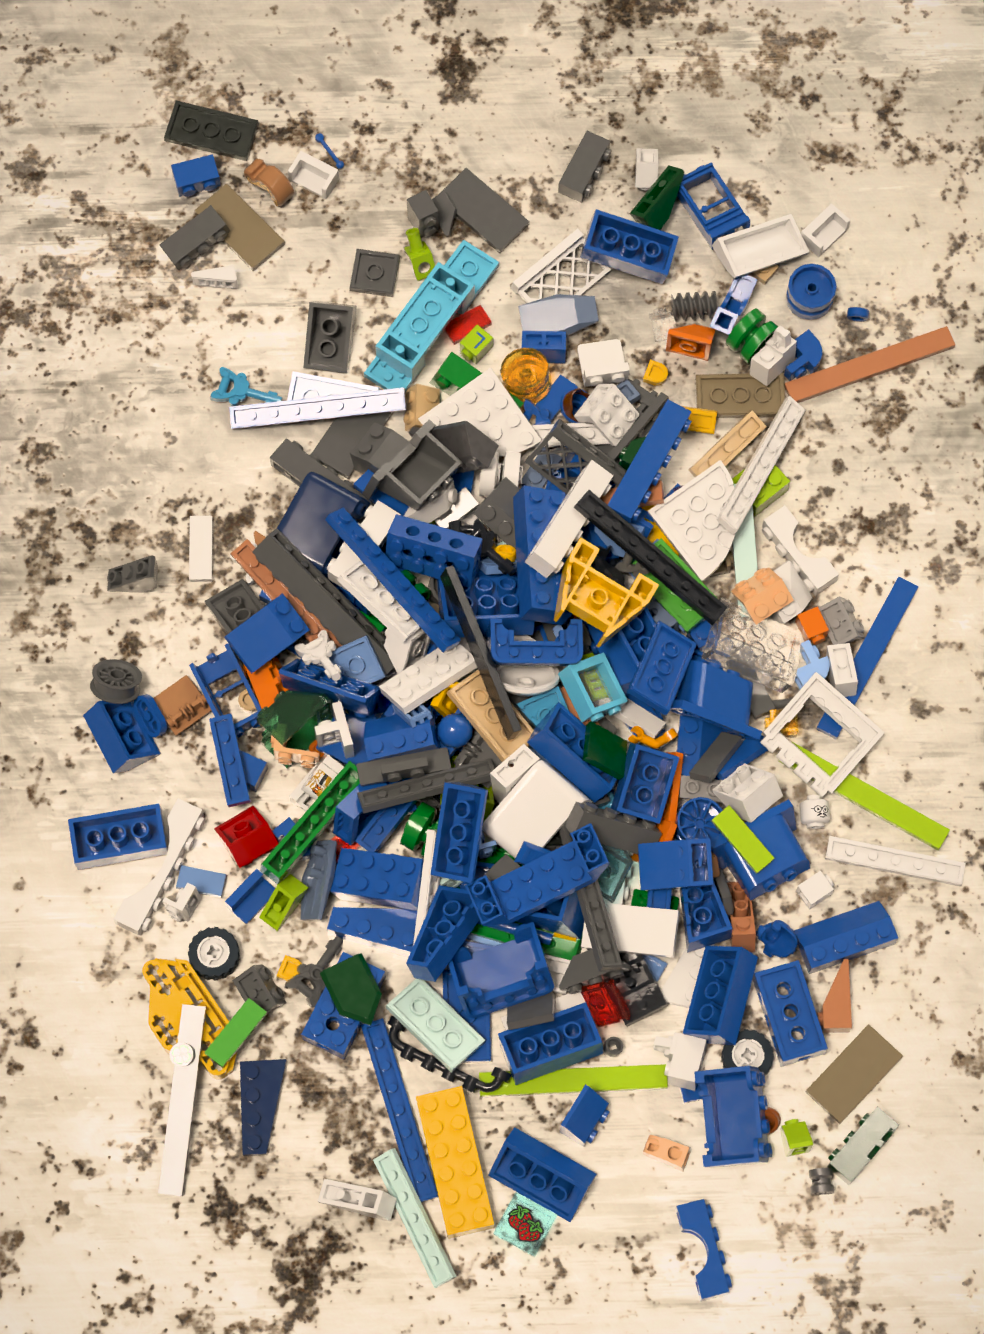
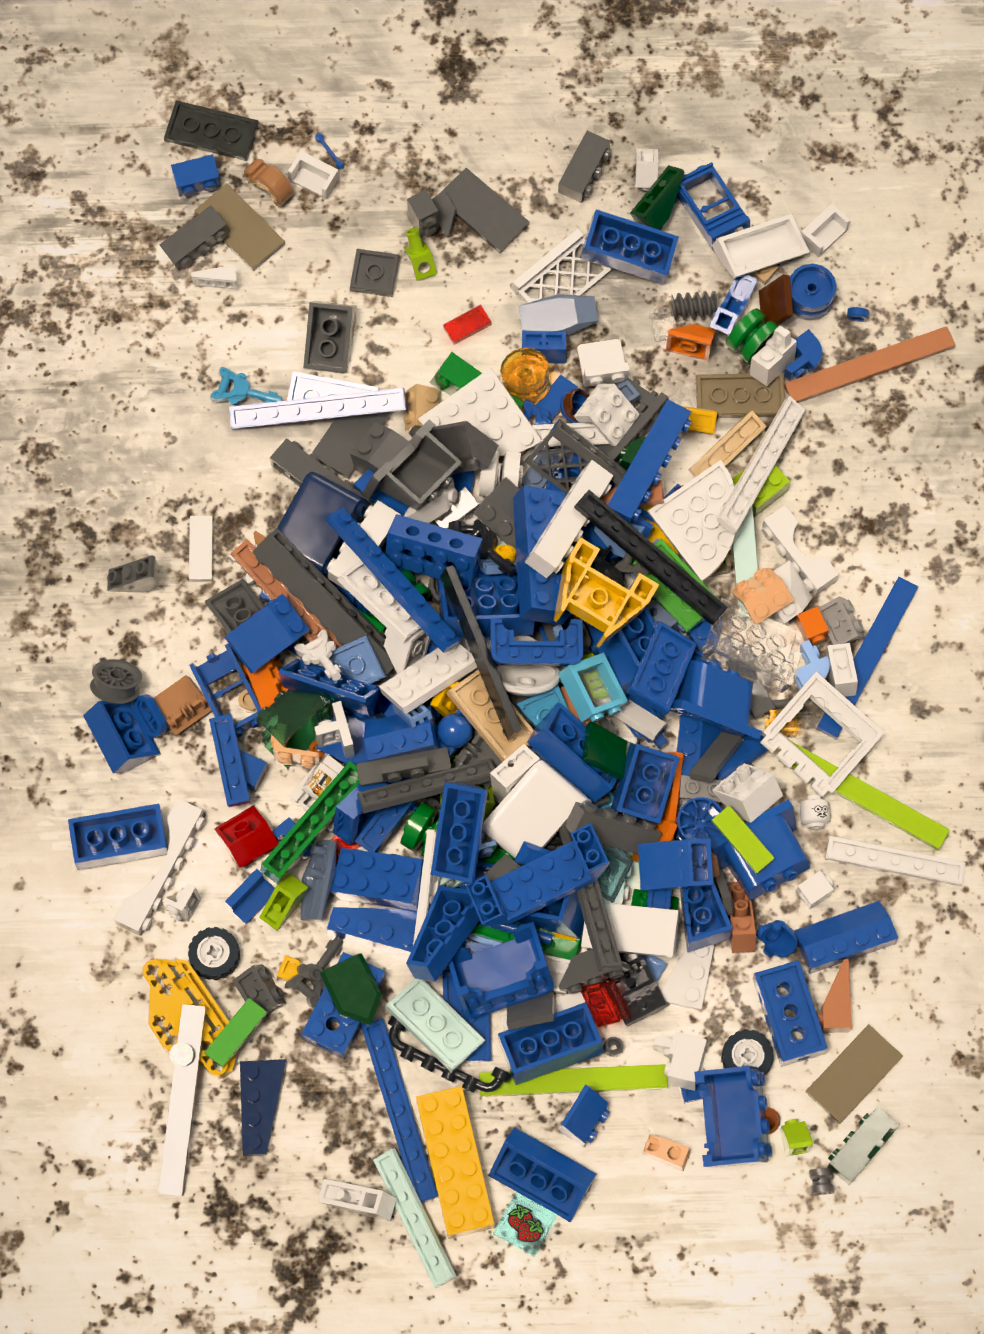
medium blue tile [176,865,227,898] -> none
medium azure bracket [364,240,499,392] -> none
lime brick [460,325,494,364] -> none
light orange arm [628,726,678,749] -> none
yellow tile [643,359,668,386] -> none
blue arch [675,1199,732,1302] -> none
blue brick [683,946,758,1045] -> none
none -> reddish brown tile [759,274,793,326]

